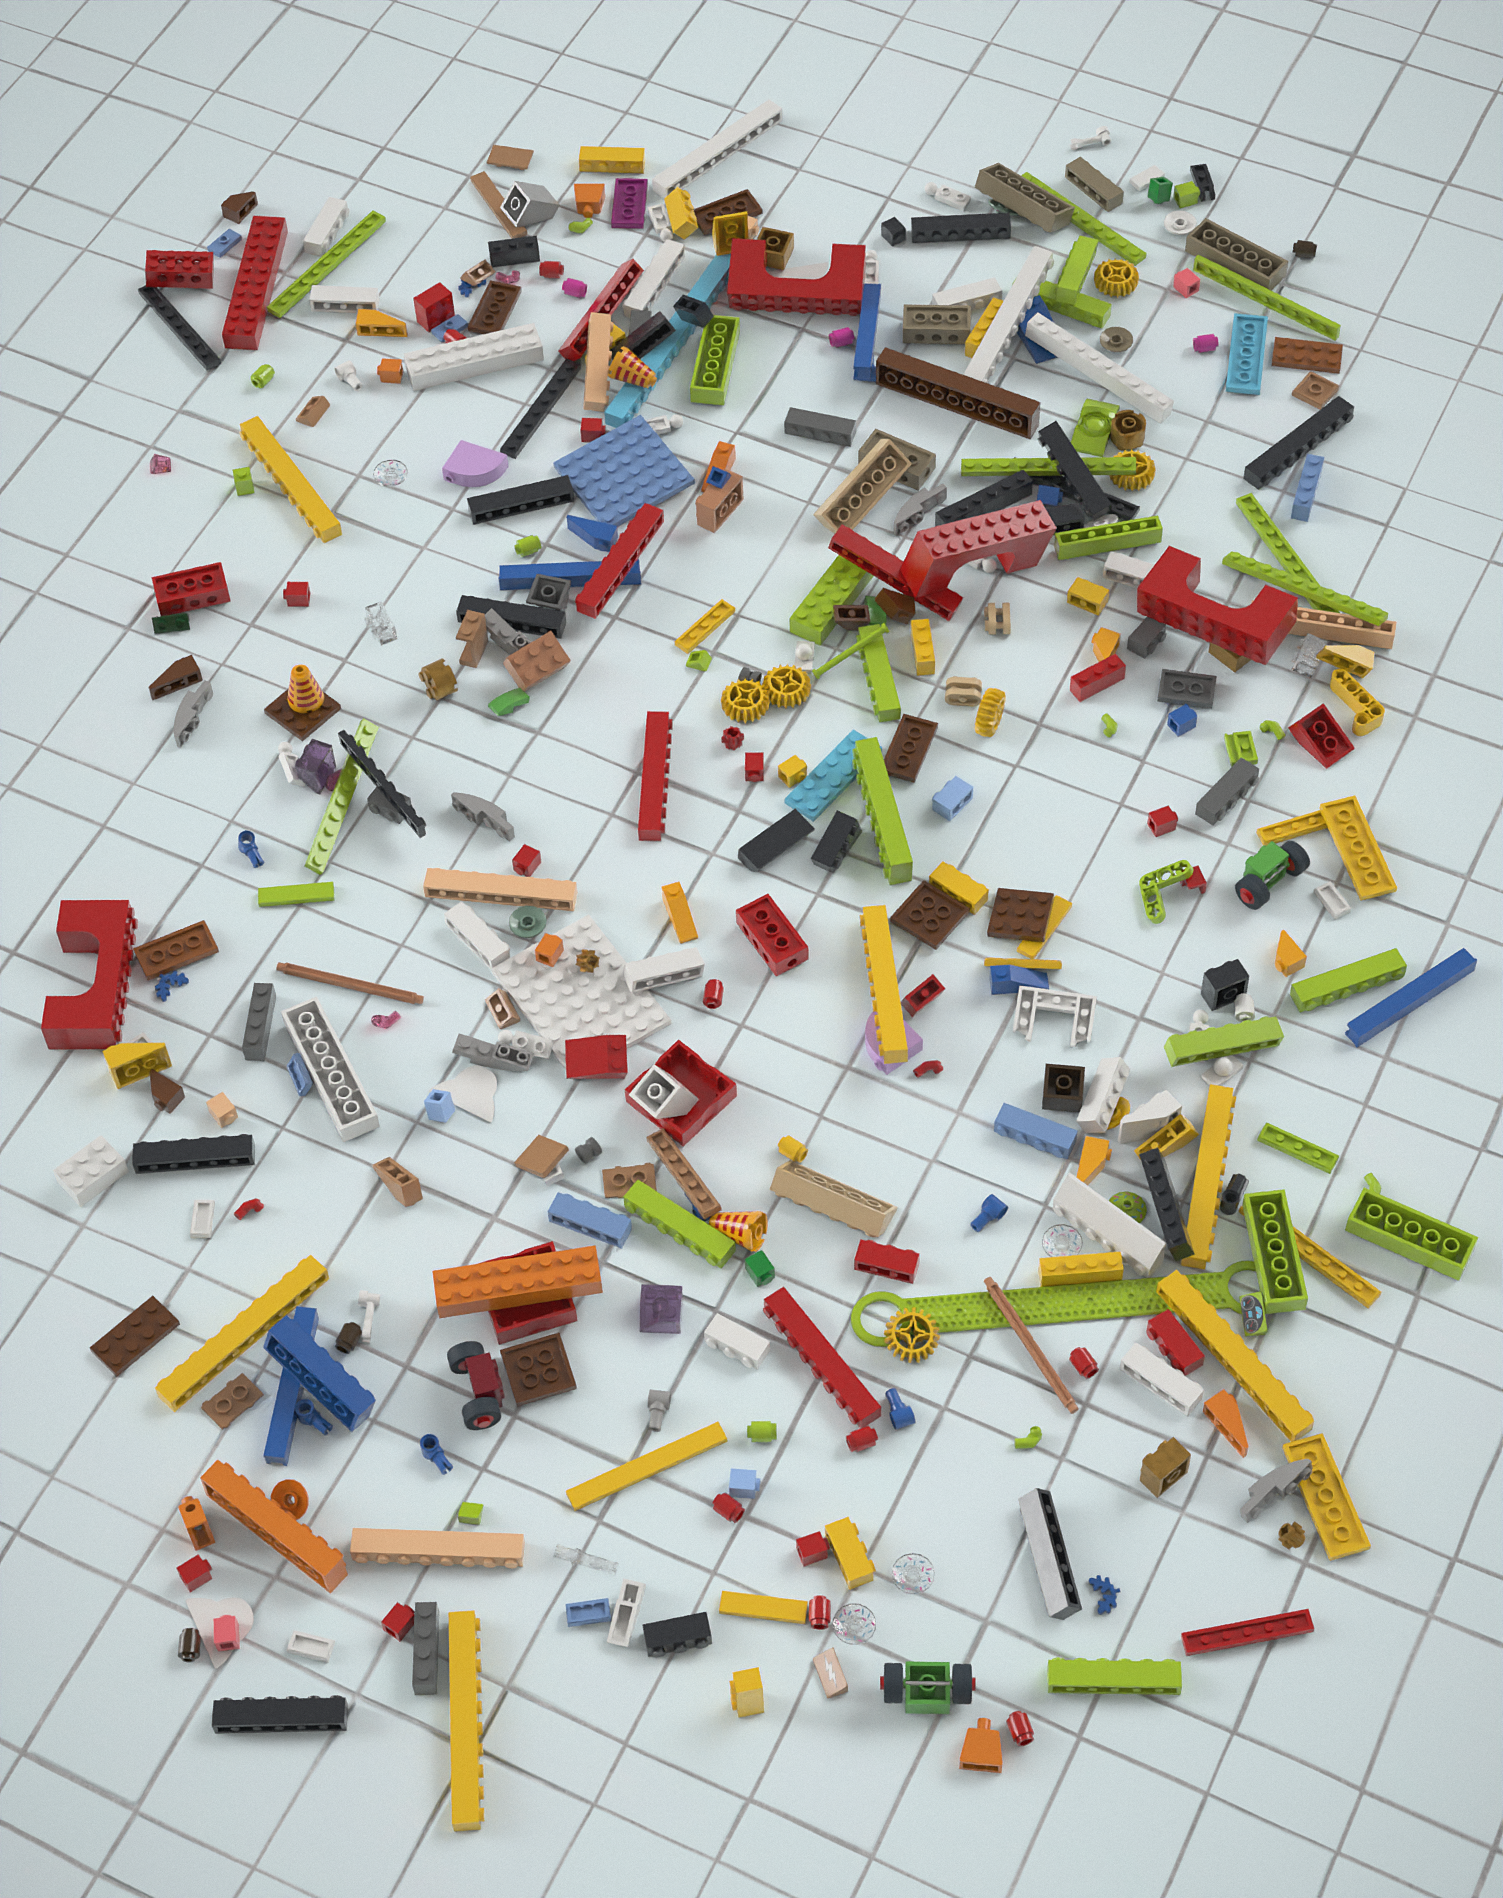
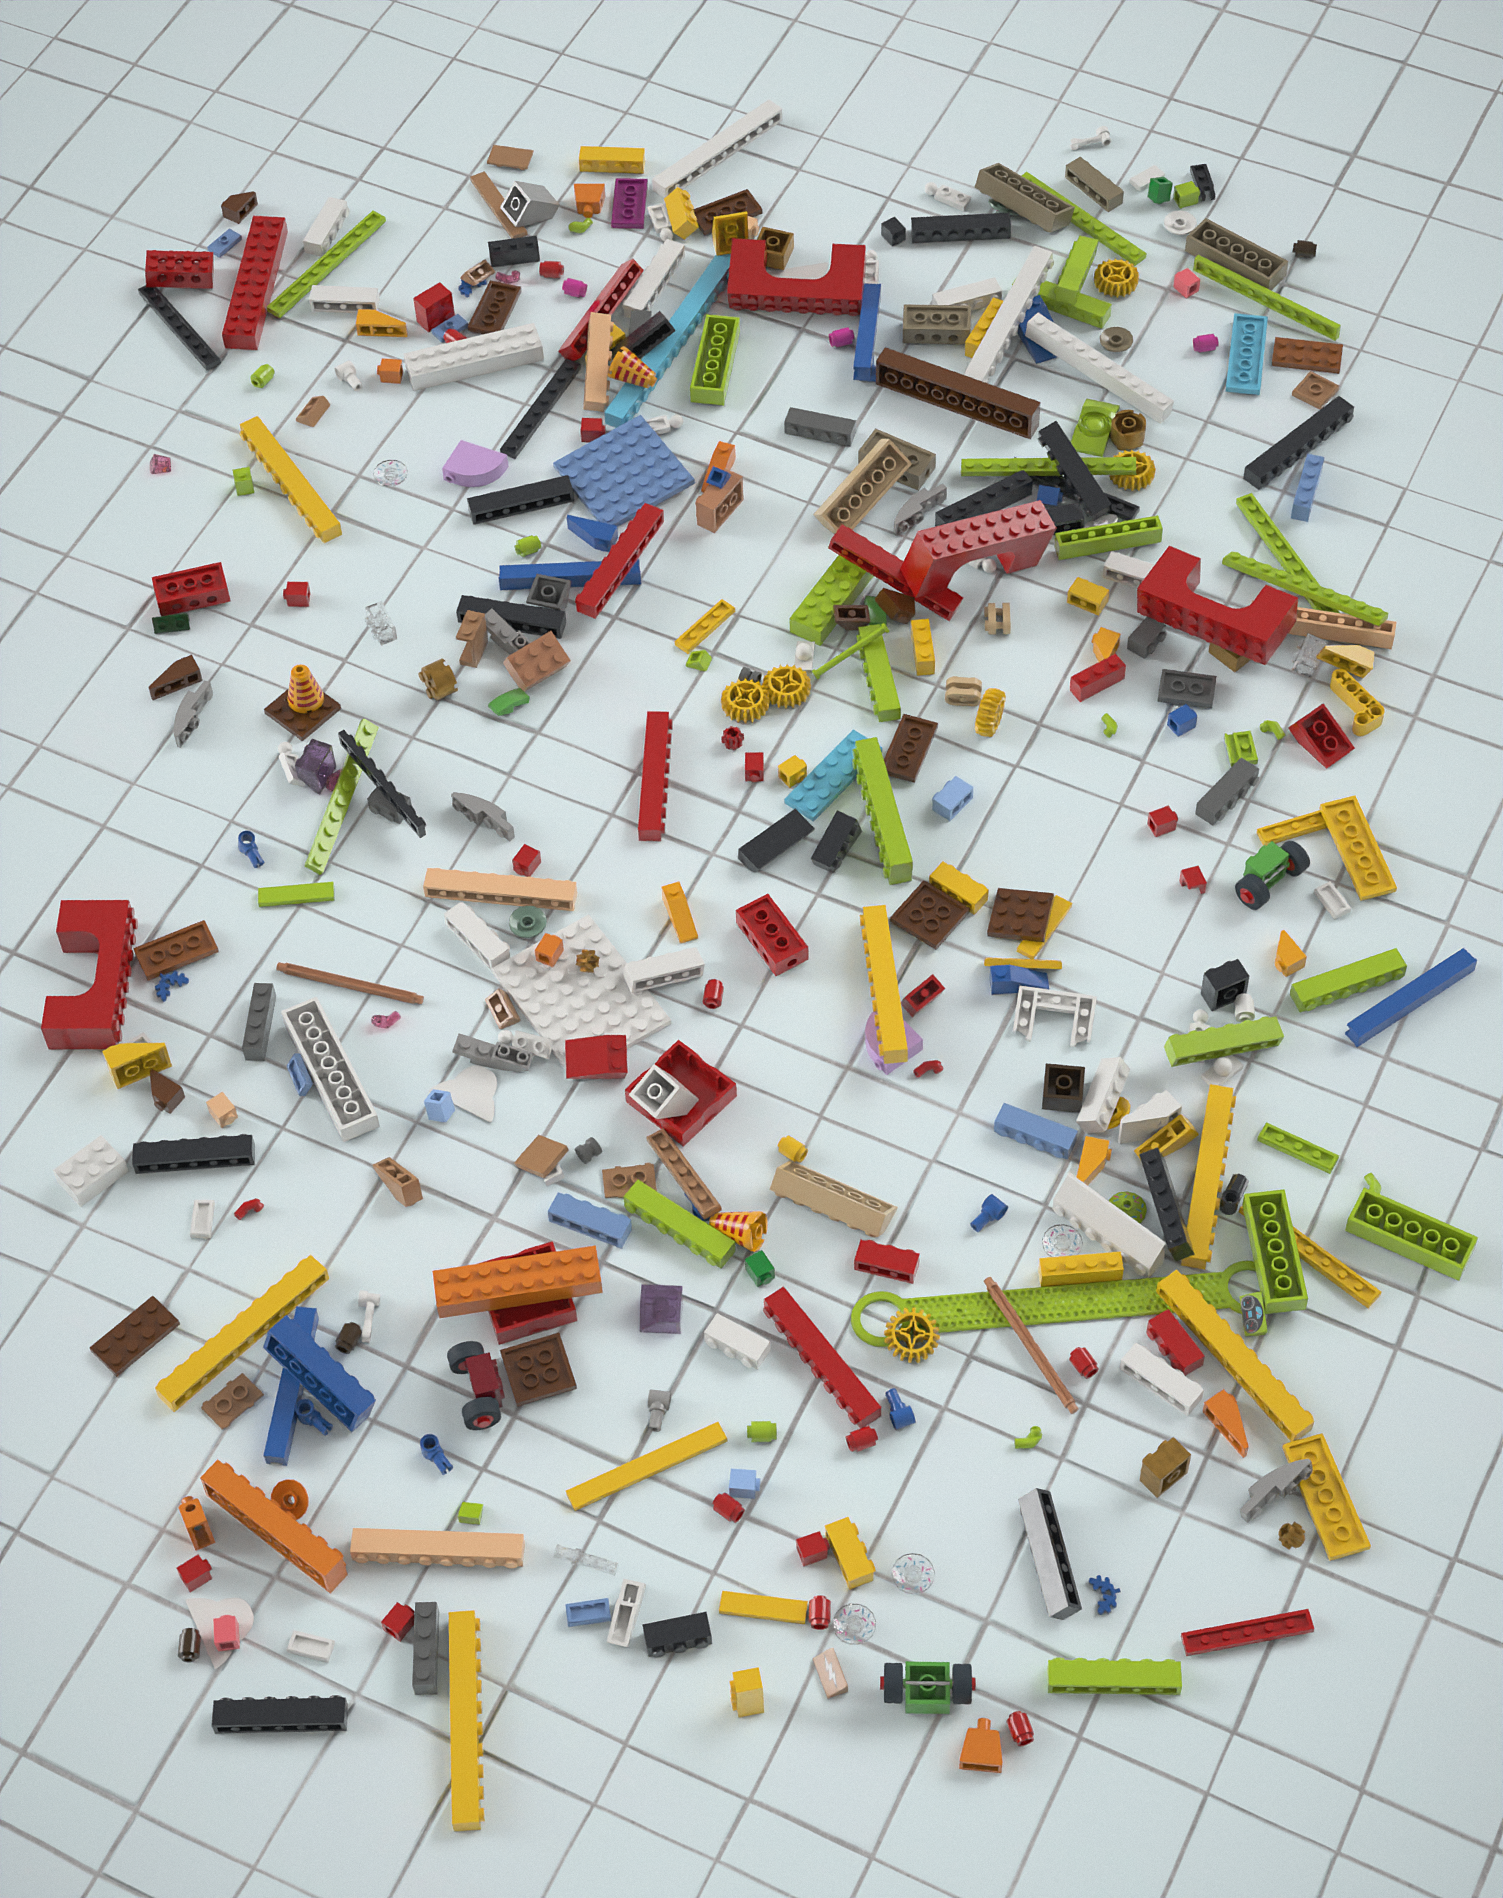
black brick [673,294,714,328] -> none
lime beam [1139,860,1193,924] -> none

